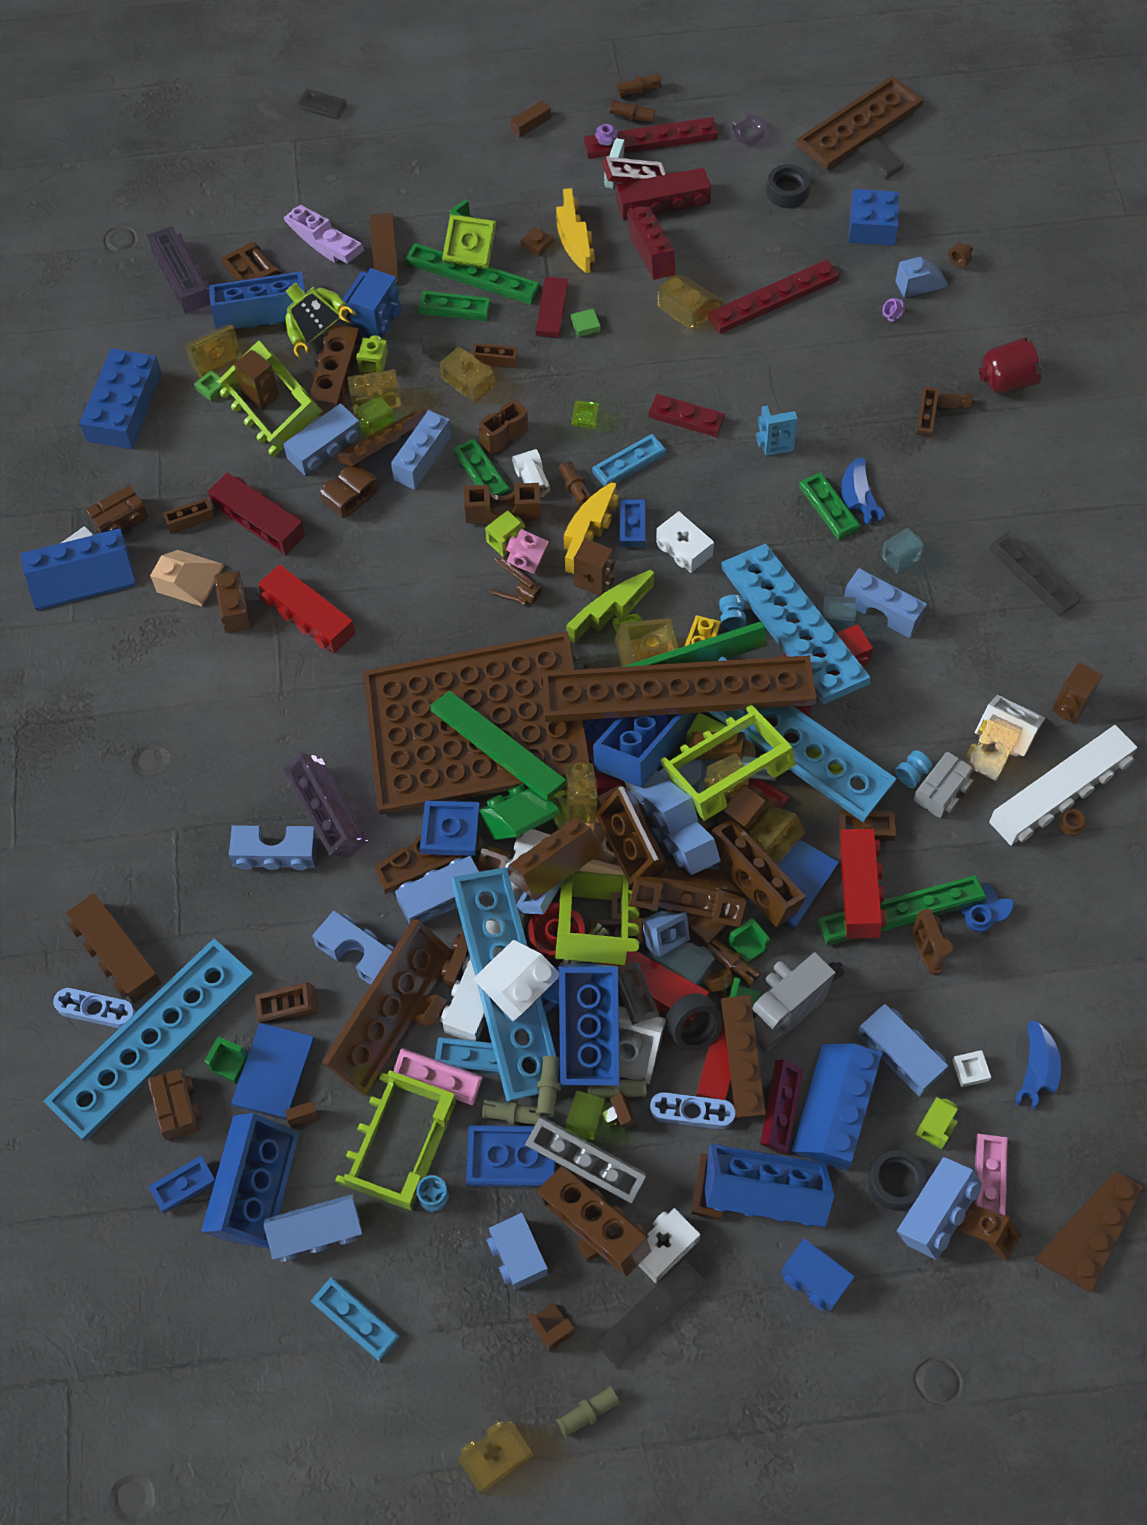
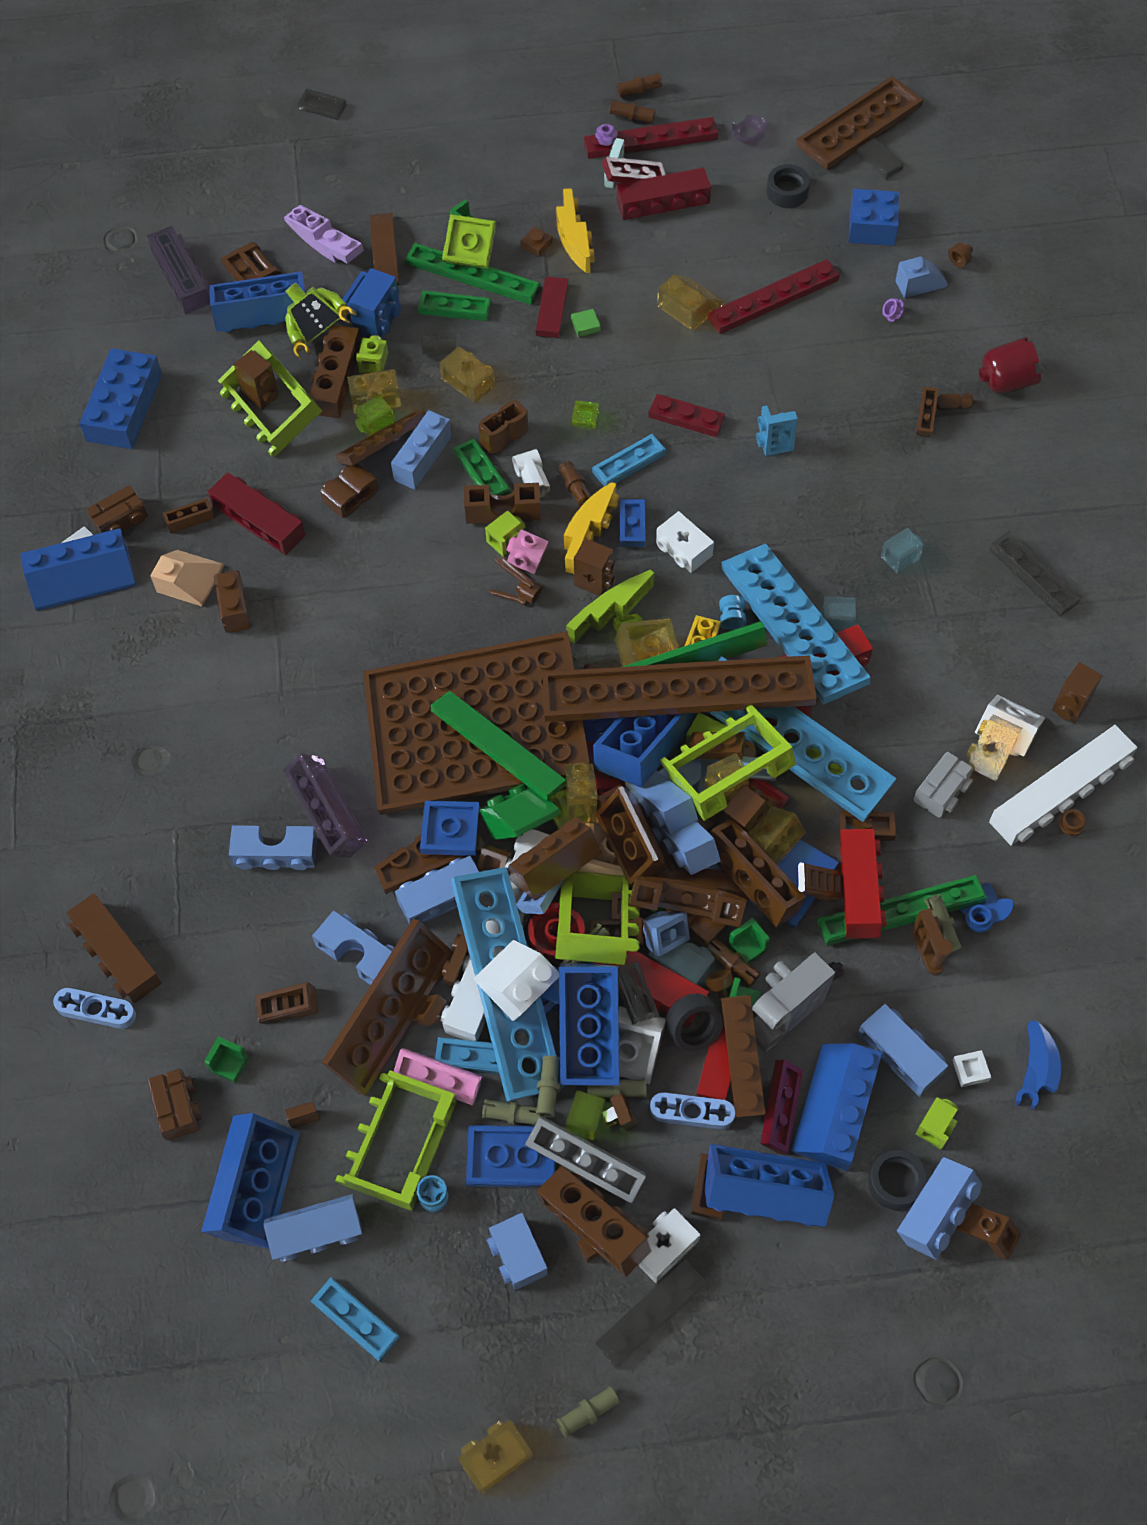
dark azure plate [43,939,254,1142] -> none
blue plate [148,1155,215,1214] -> none
clear yellow slope [183,324,241,378] -> none
bright green tile [194,370,224,402] -> none
blue tile [231,1023,315,1121] -> none
red brick [258,564,355,654] -> none
medium blue brick [284,403,362,476] -> none
reddish brown piece [471,343,518,368] -> none
reddish brown piece [510,100,551,138] -> none
reddish brown panel [528,1303,574,1352] -> none
dark red brick [627,206,676,280] -> none
blue brick [780,1238,855,1312] -> none
green tile [799,472,861,541] -> none
blue piece [841,458,884,525] -> none
medium blue arch [843,568,927,638] -> none
dark azure wheel [895,750,933,788] -> none
bright pink tile [974,1134,1008,1216] -> none
reddish brown wing [1034,1171,1143,1292] -> none
none -> reddish brown slope [798,863,844,901]
none -> olive pin [924,894,962,952]

